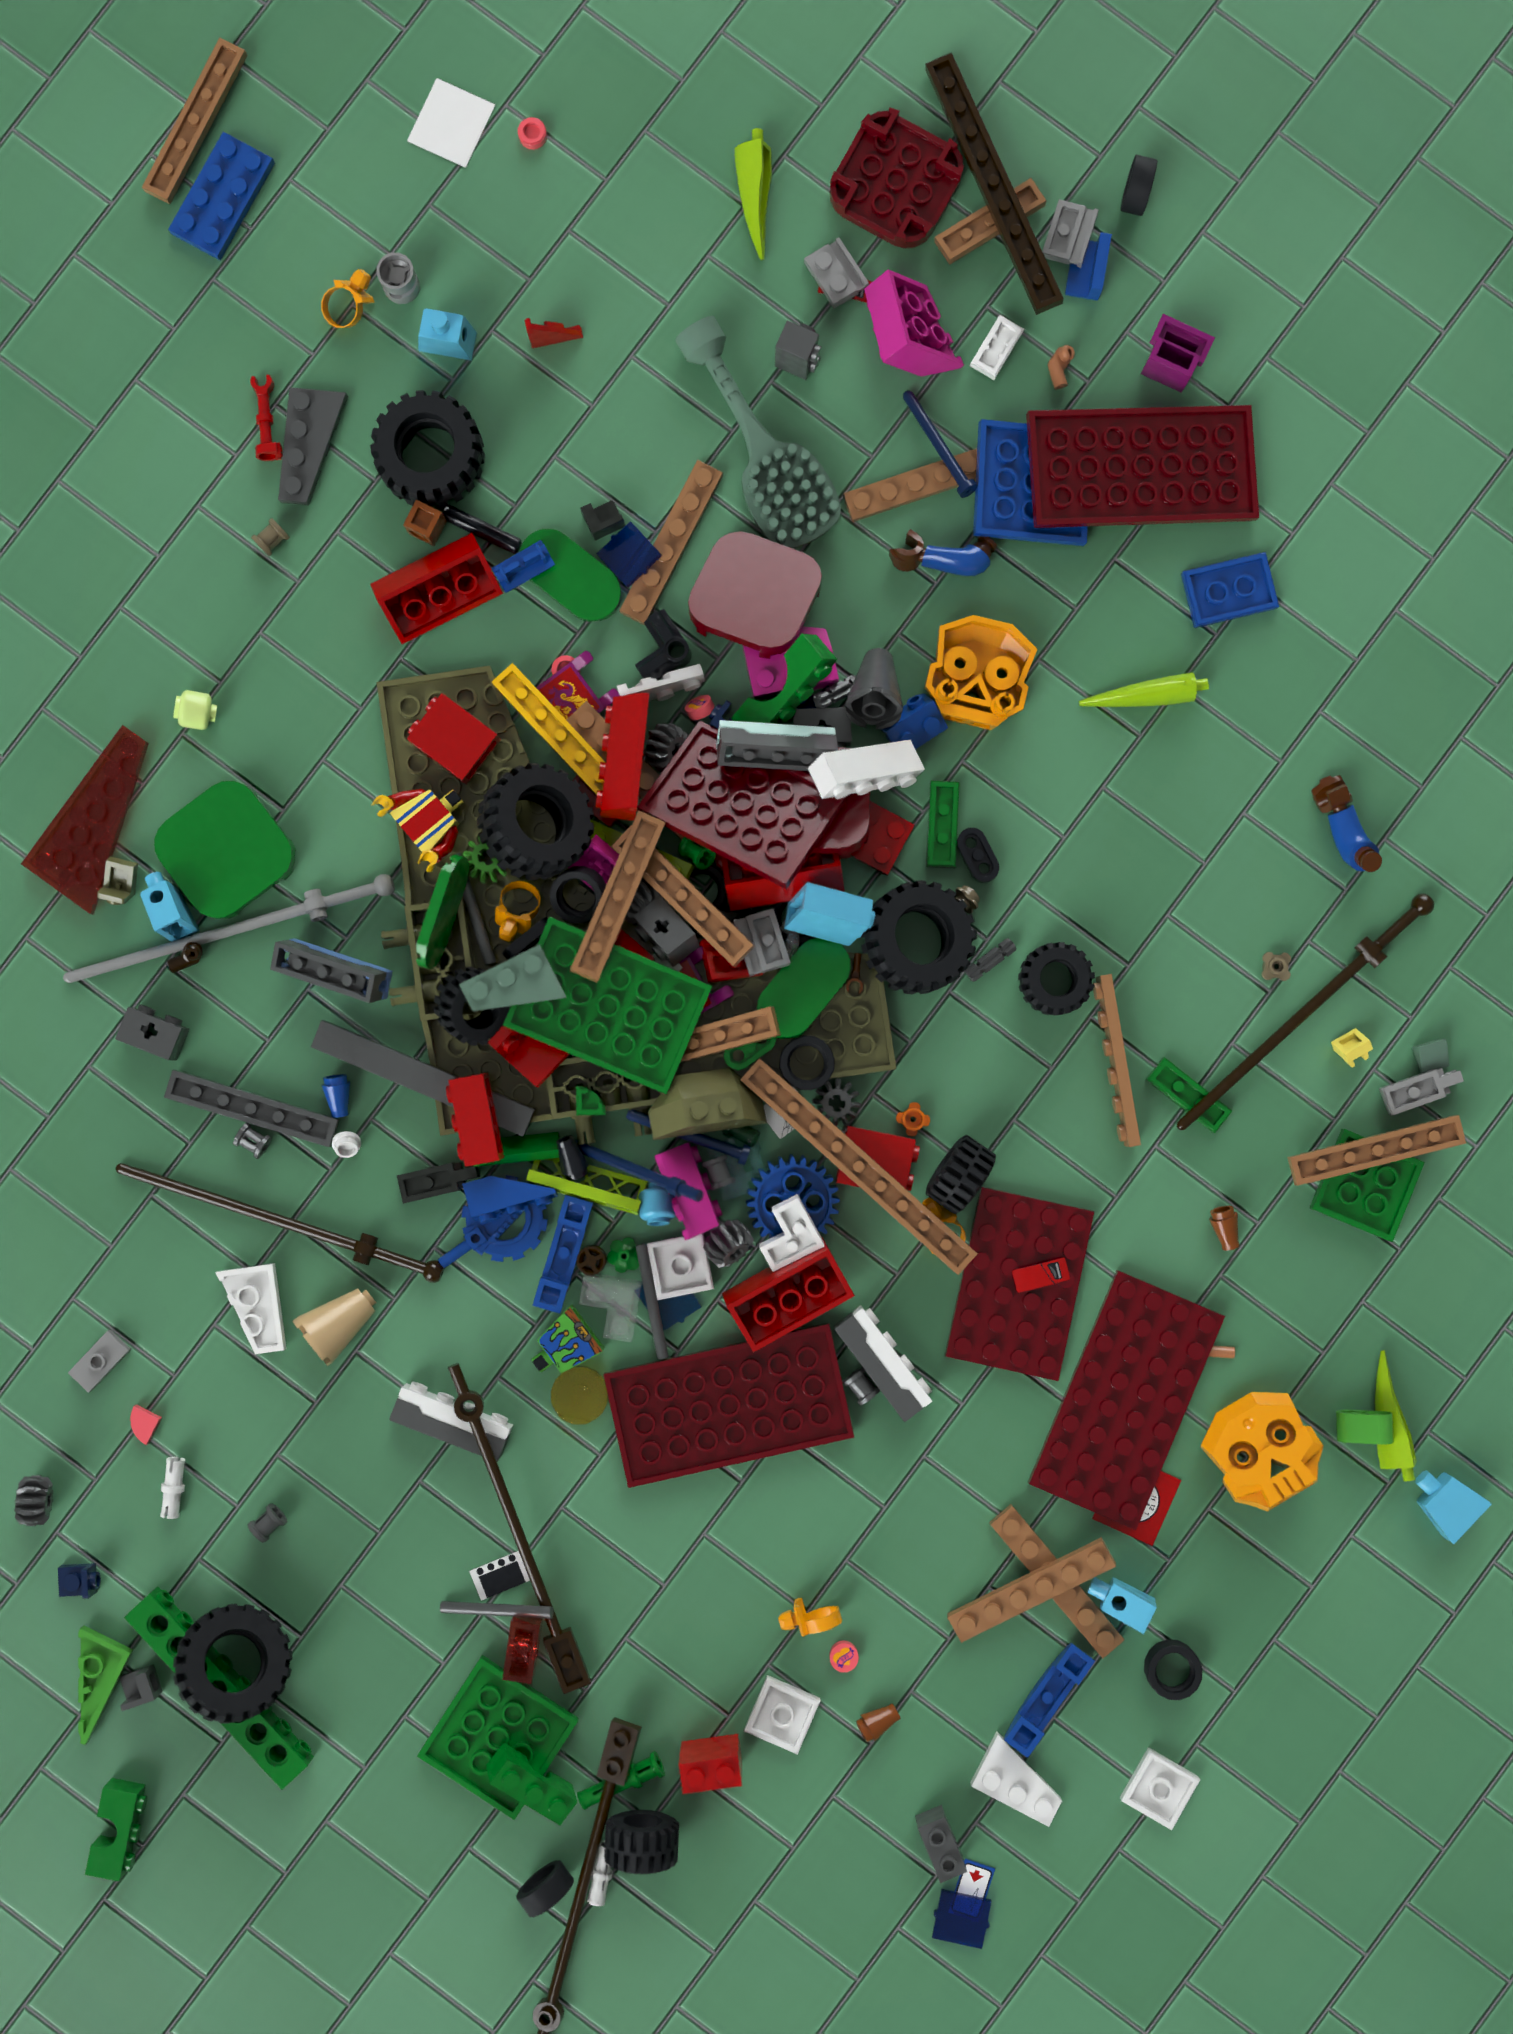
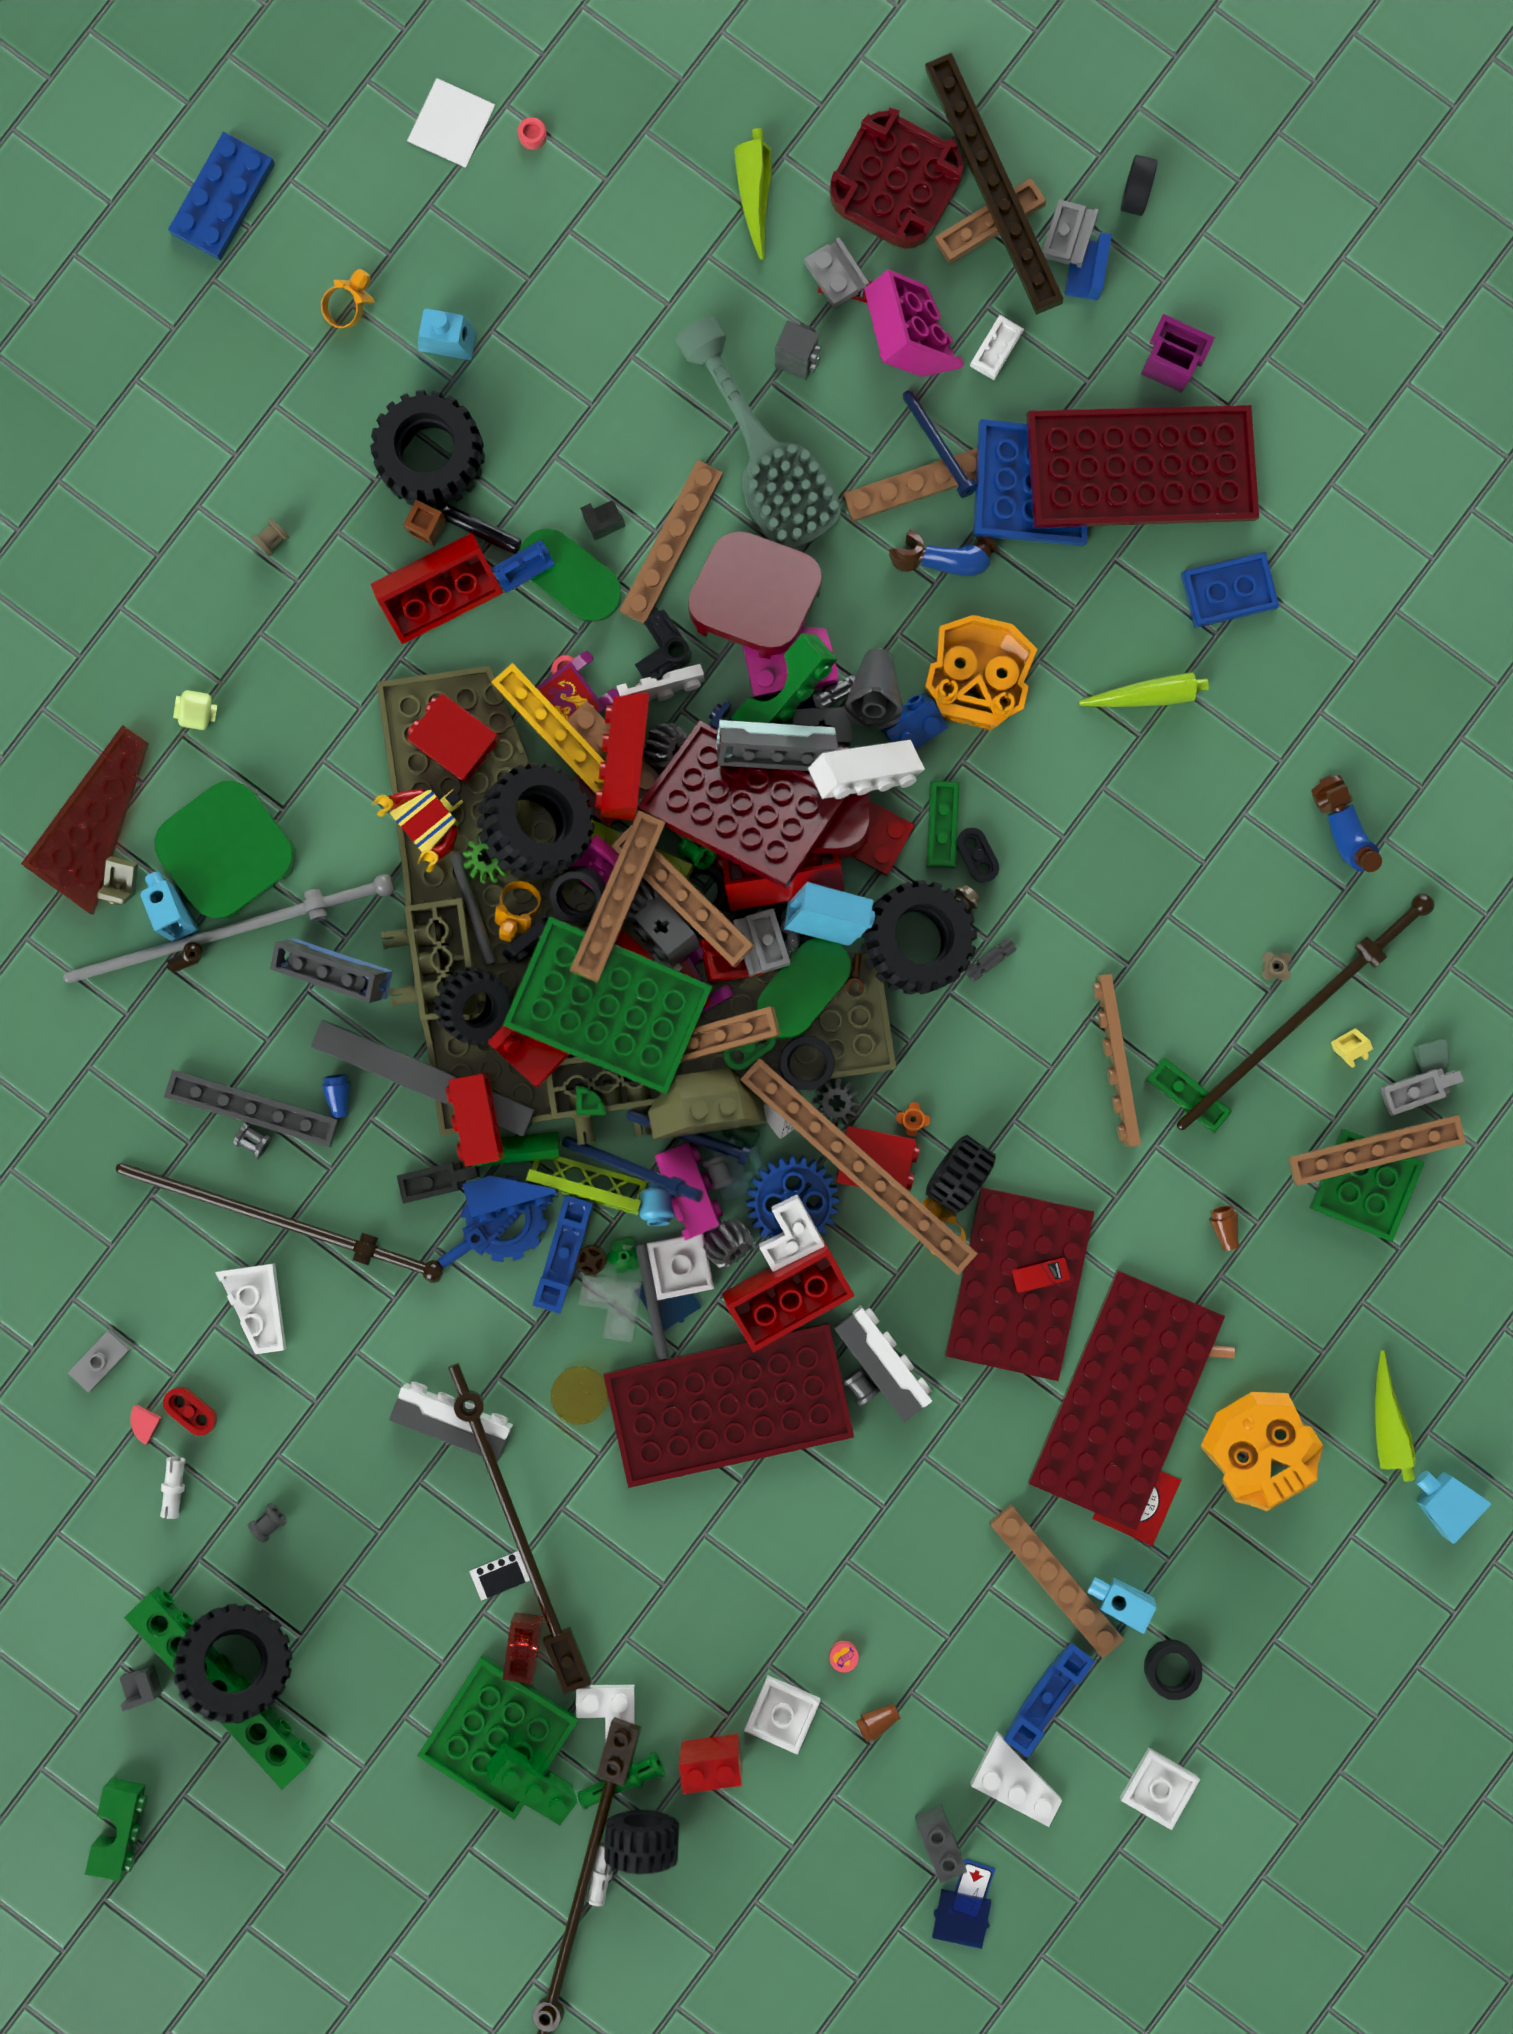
dark grey gear [14,1475,53,1526] -> none
dark blue bracket [58,1563,101,1599] -> none
bright green wing [78,1625,133,1745] -> none
dark grey brick [115,1004,189,1061] -> none
medium nougat plate [142,38,248,204] -> none
red piece [250,374,283,461] -> none
dark grey wing [278,387,348,505] -> none
tan cone [293,1288,376,1366] -> none
white plate [332,1131,361,1158] -> none
light grey wheel [377,253,420,304] -> none
green tile [416,854,469,969] -> none
dark grey bar [440,1601,554,1619] -> none
sand green wing [459,944,567,1011] -> none
black tyre [516,1860,574,1917] -> none
red tile [524,318,583,349] -> none
torso [531,1304,605,1373] -> none
black cone [556,1135,589,1181] -> none
clear blue piece [597,521,662,588] -> none
coral tile [685,695,715,720] -> none
light orange piece [778,1598,843,1636] -> none
medium nougat plate [947,1537,1116,1643] -> none
black tyre [1018,942,1095,1015] -> none
nougat arm [1048,345,1075,390] -> none
bright green beam [1336,1409,1394,1444] -> none
none -> red plate [163,1387,217,1436]
none -> white plate [576,1685,635,1739]

